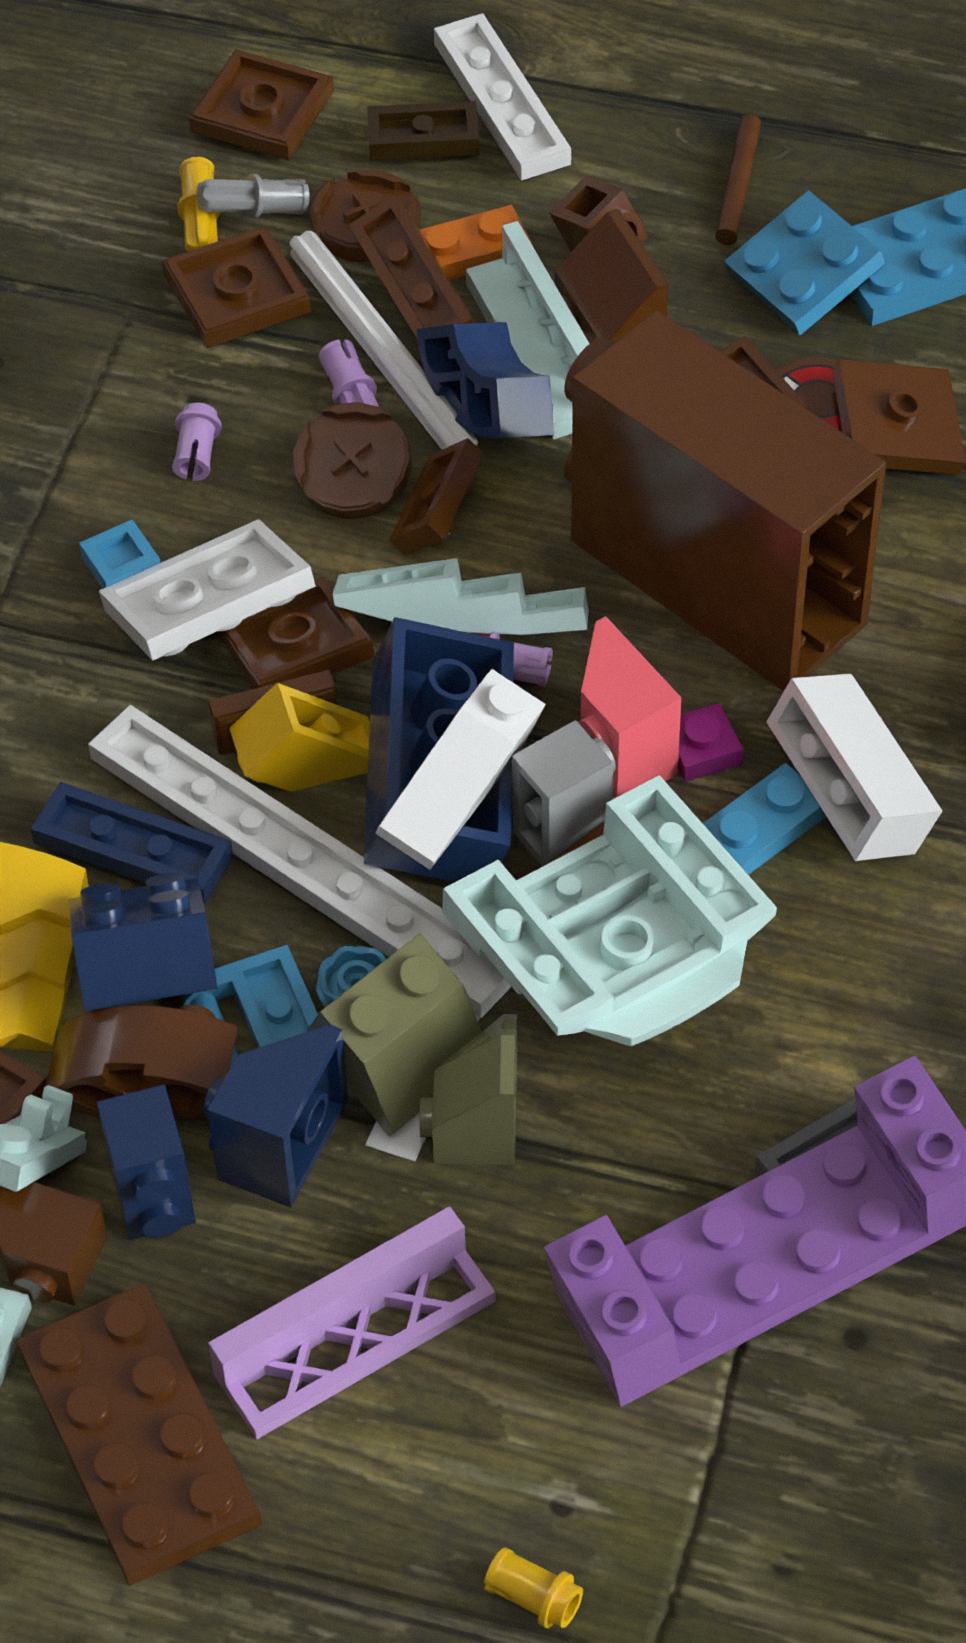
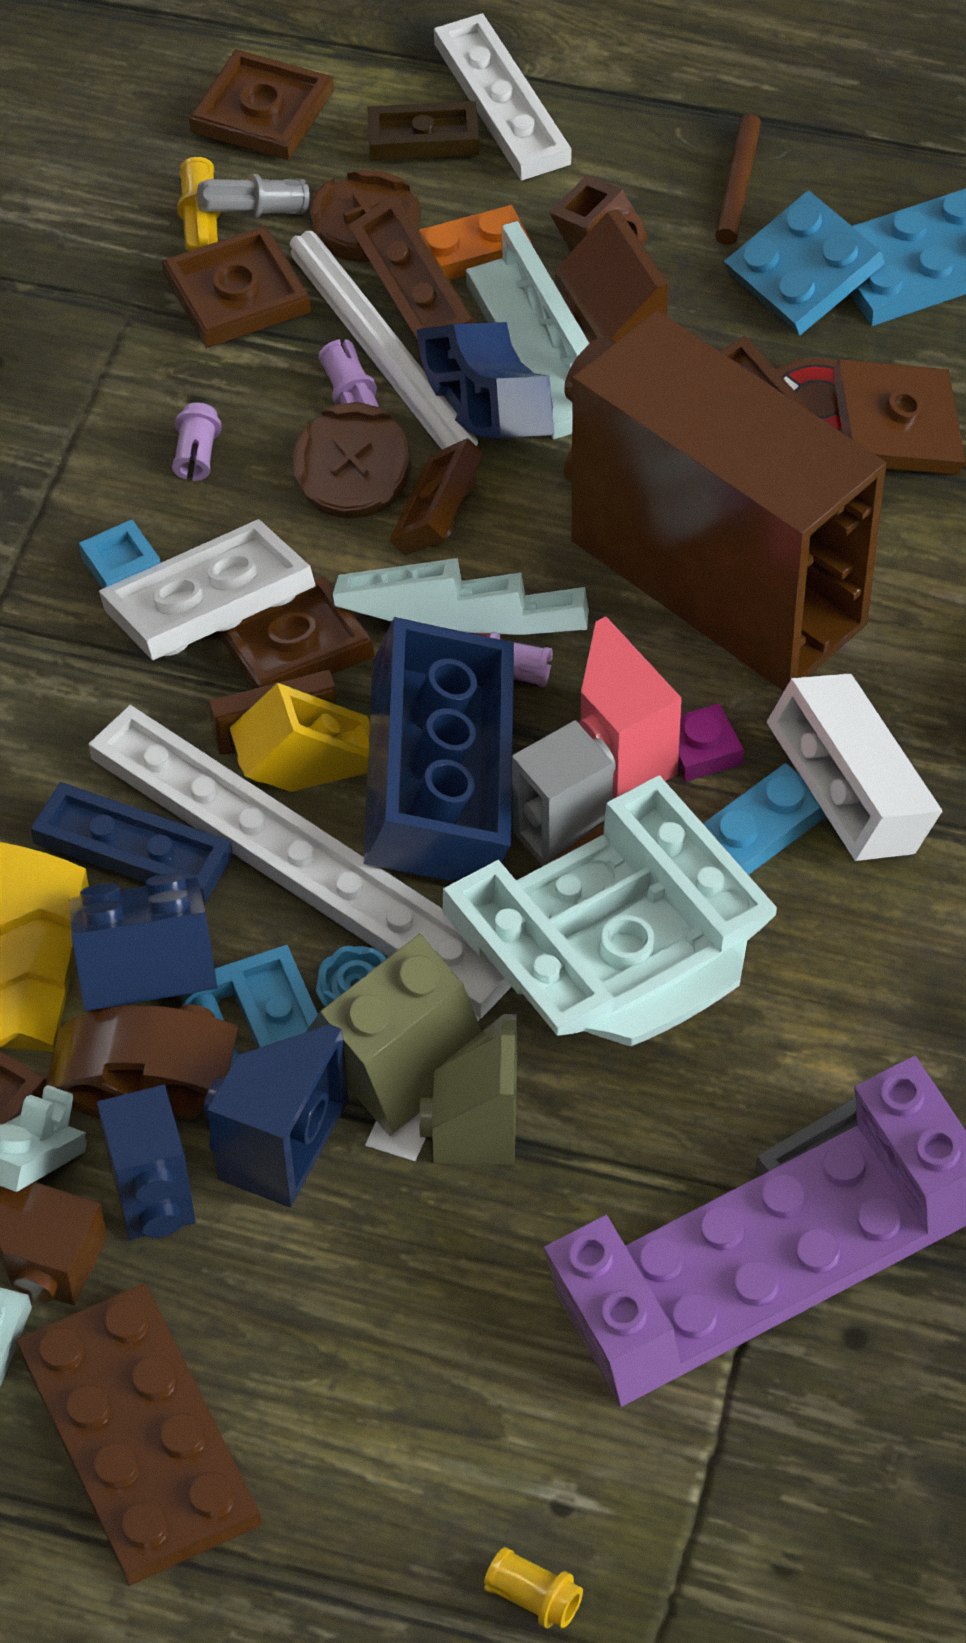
lavender fence [208,1206,496,1440] -> none
white slope [375,669,546,870] -> none

